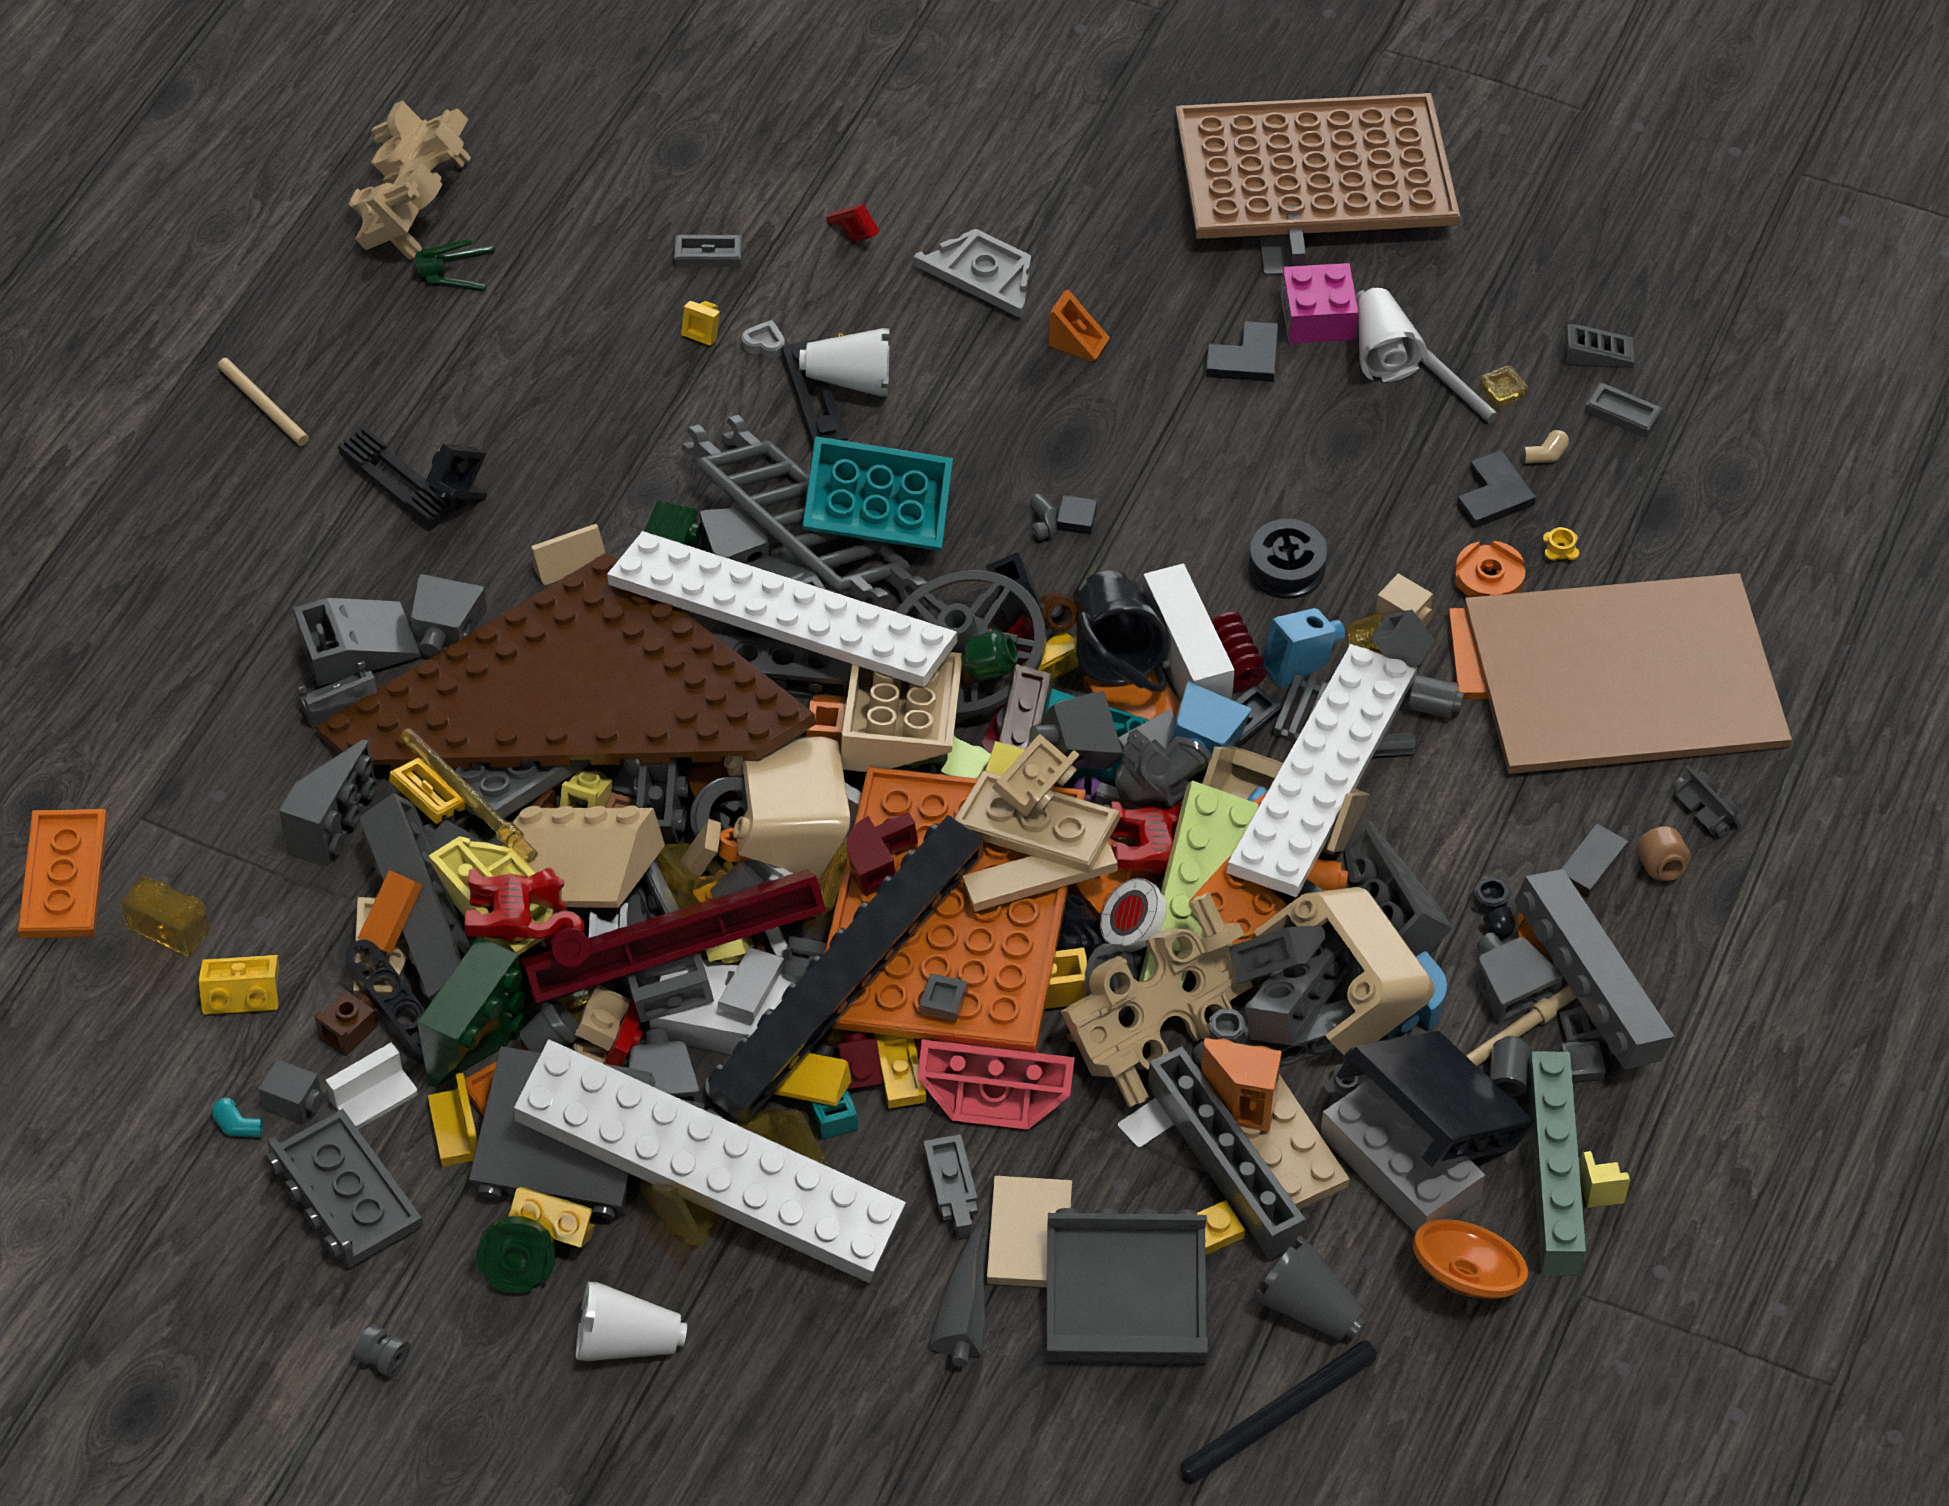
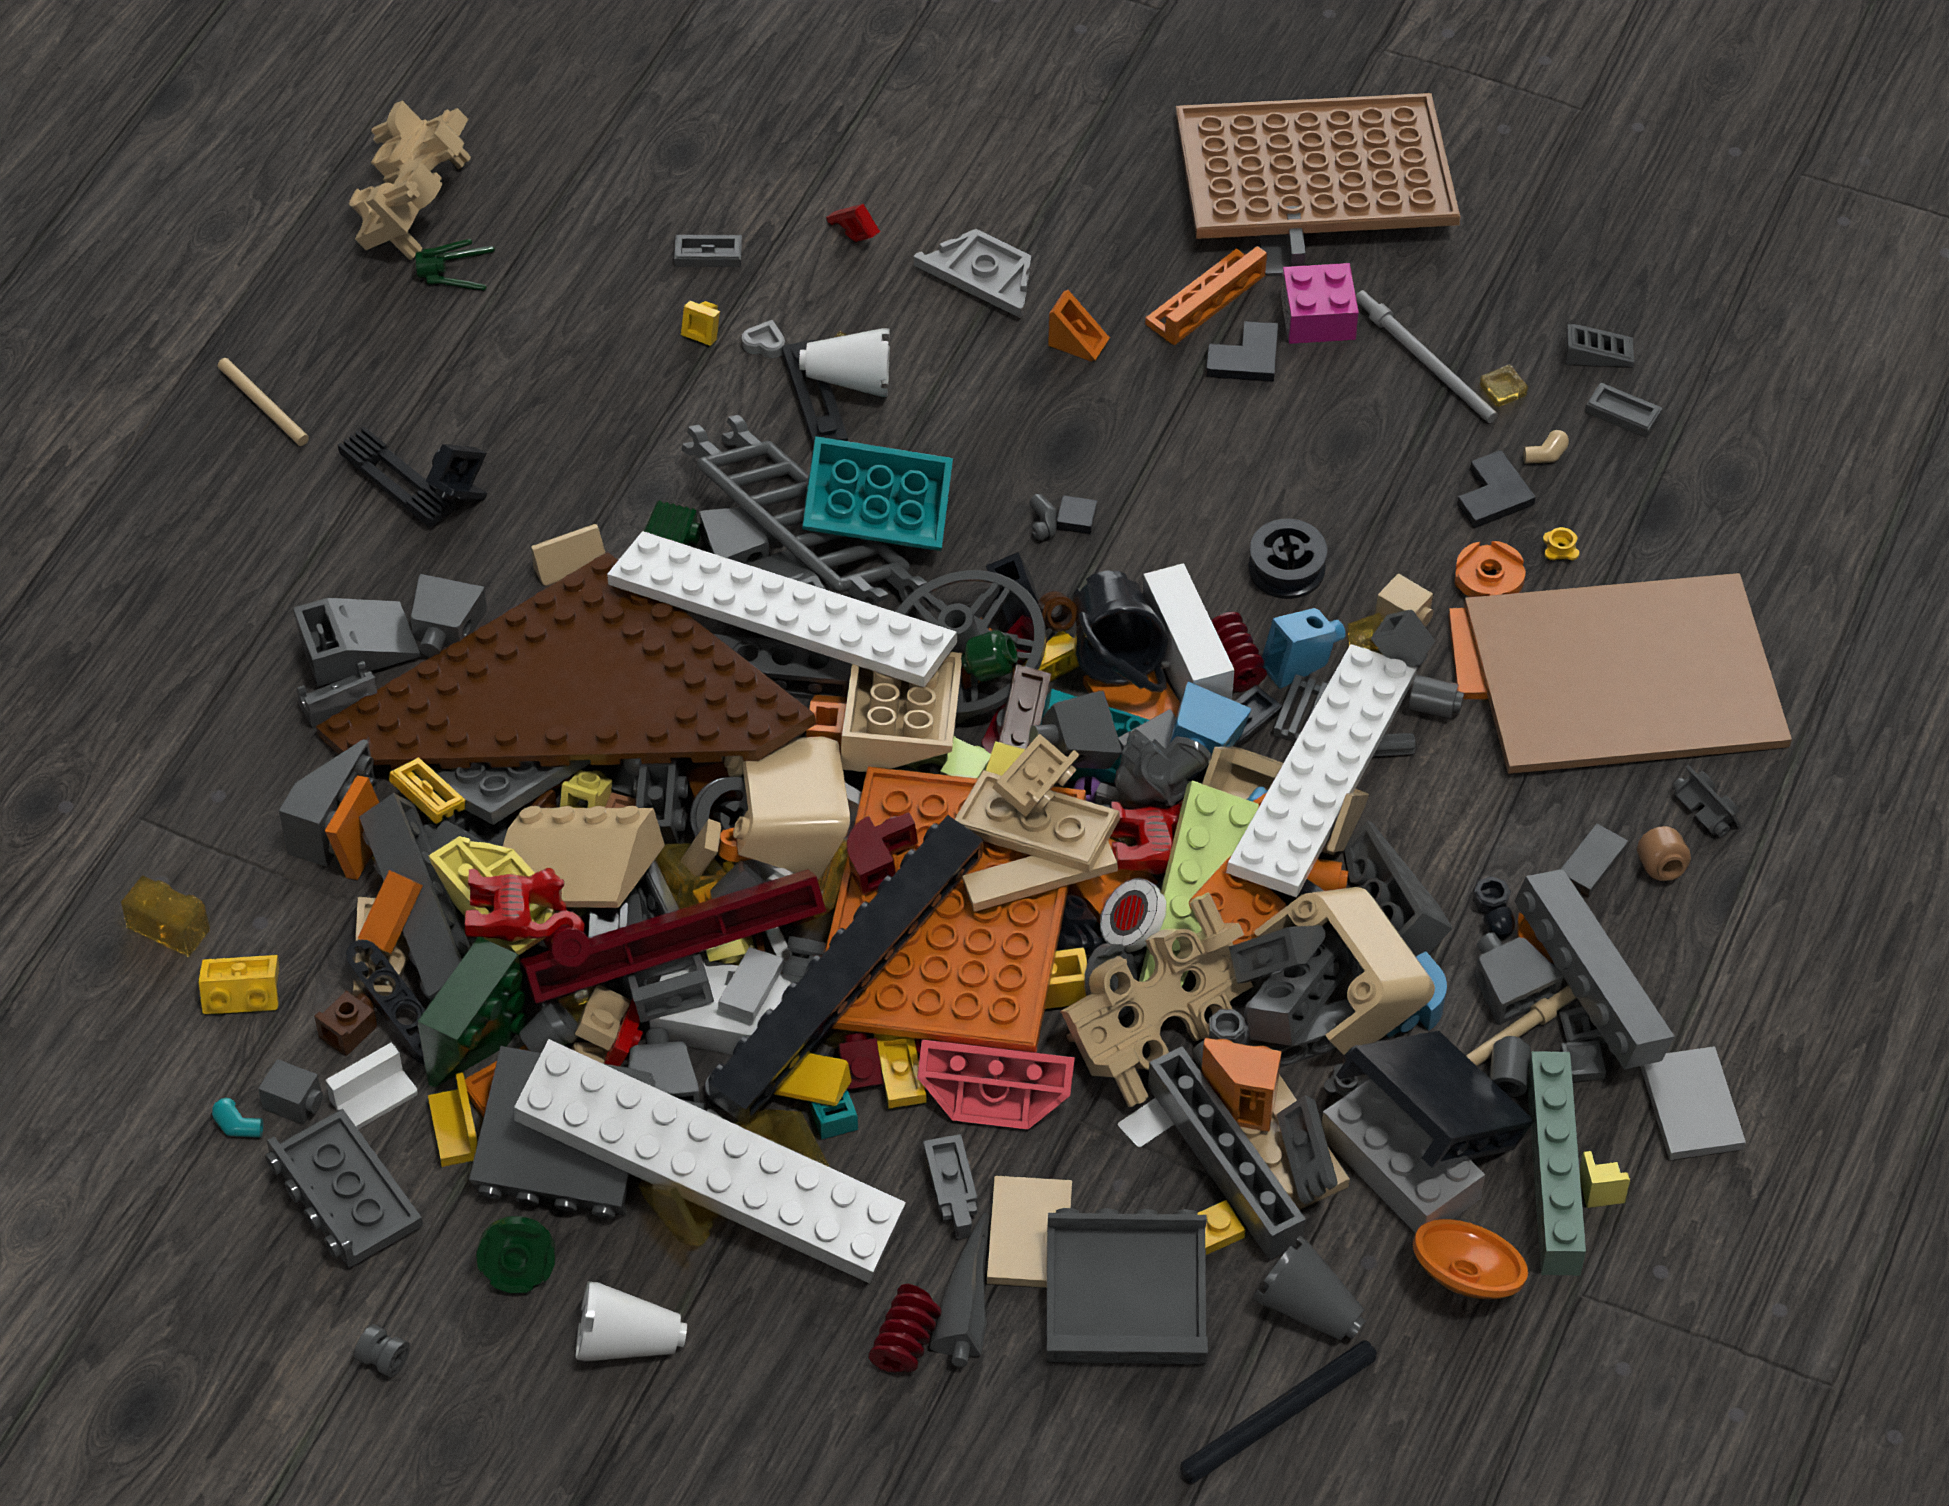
orange tile [18,809,108,939] -> none
clear yellow bar [400,728,538,863] -> none
yellow bracket [509,1187,595,1247] -> none
dark grey tile [919,973,968,1021] -> none
white cone [1358,288,1427,382] -> none
none -> orange tile [325,775,379,880]
none -> dark red piece [868,1283,942,1373]
none -> orange fence [1145,246,1267,345]
none -> dark grey hinge [1276,1095,1338,1205]
none -> light grey tile [1640,1046,1746,1160]

